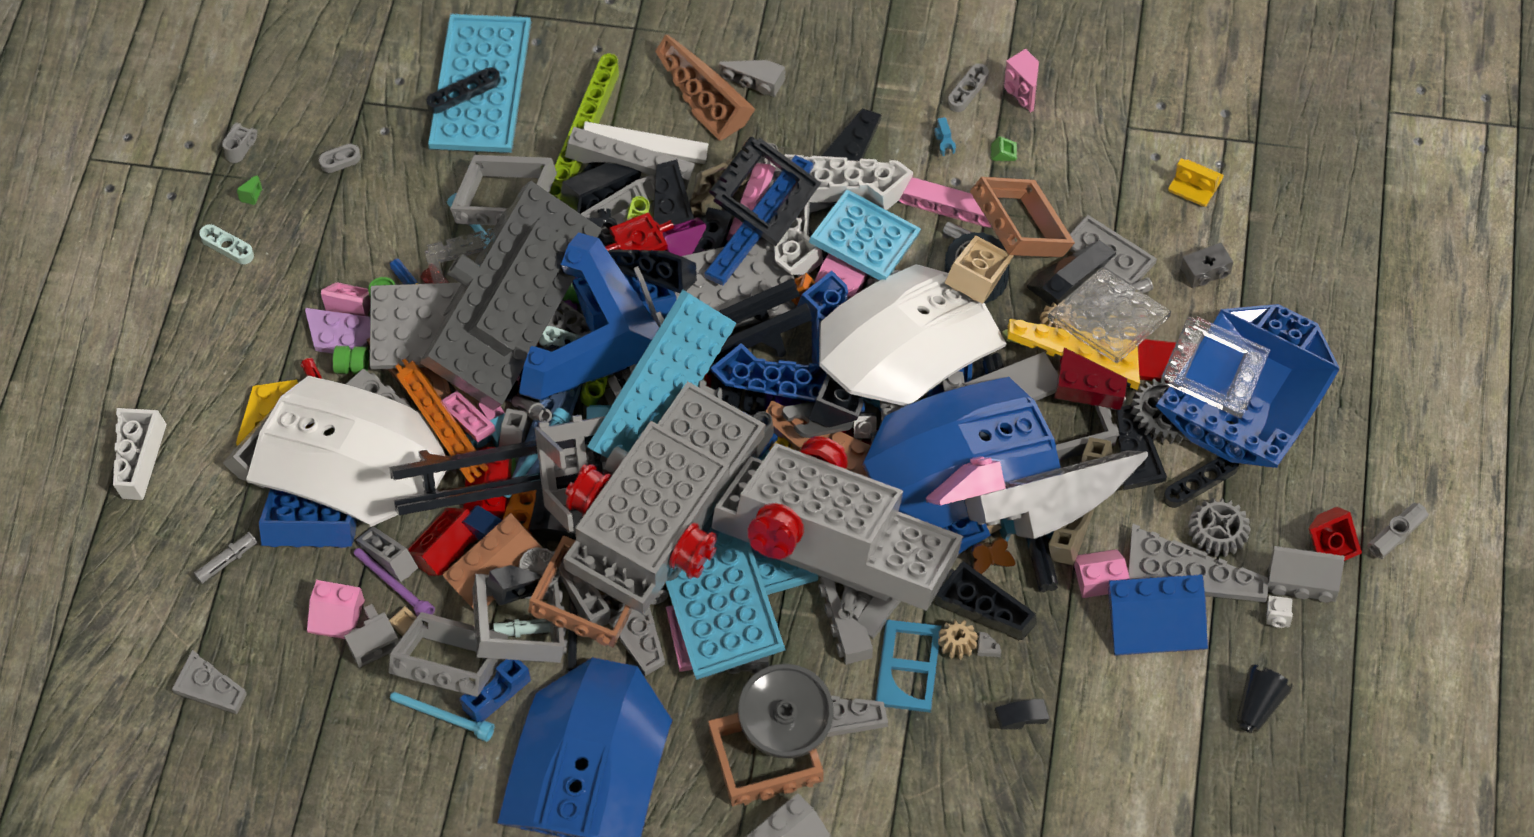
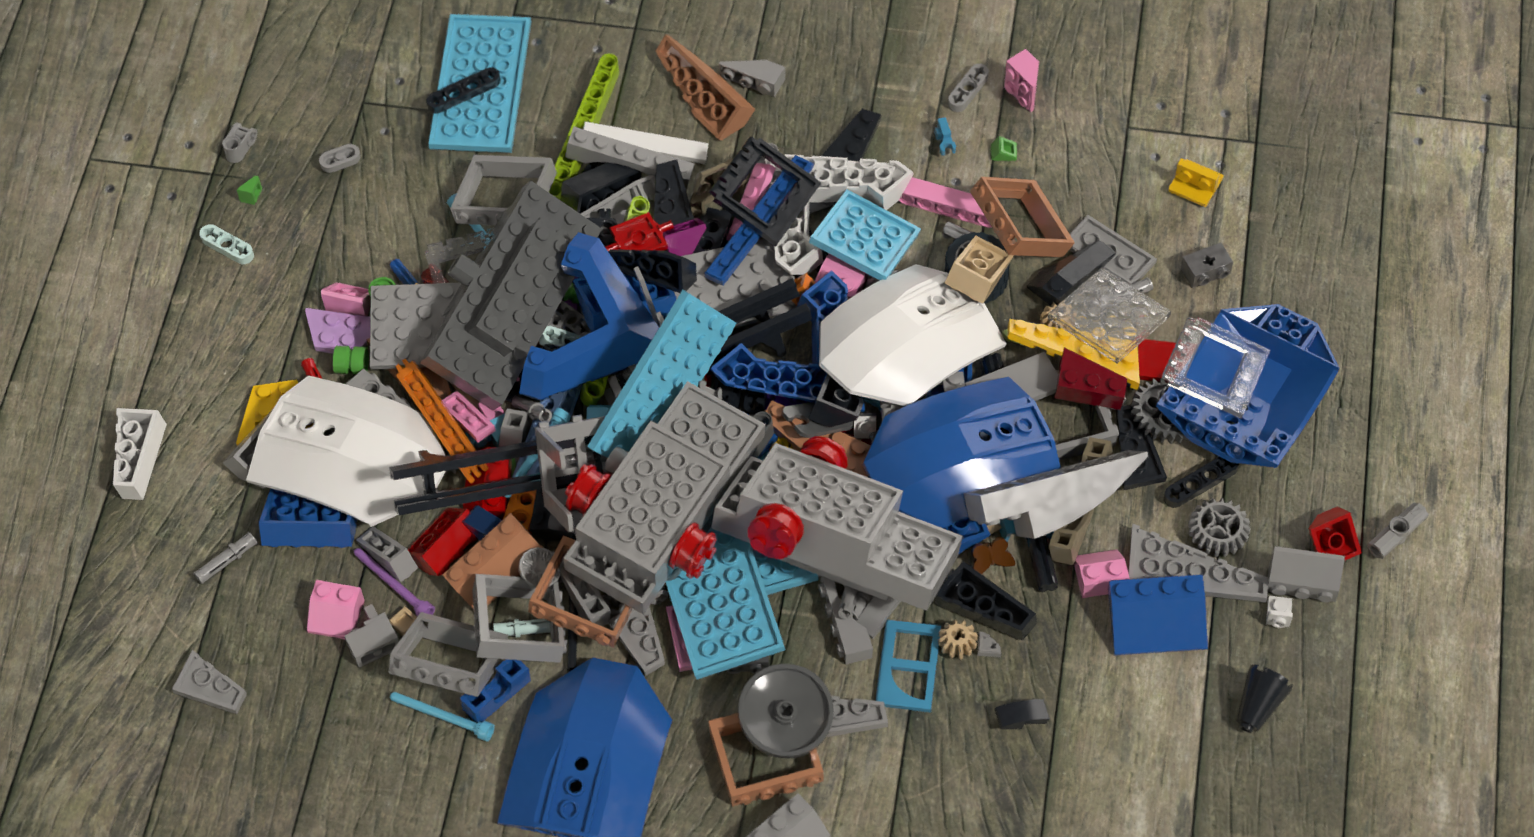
black slope [486,565,542,606] -> none
bright pink slope [926,456,1006,505] -> none

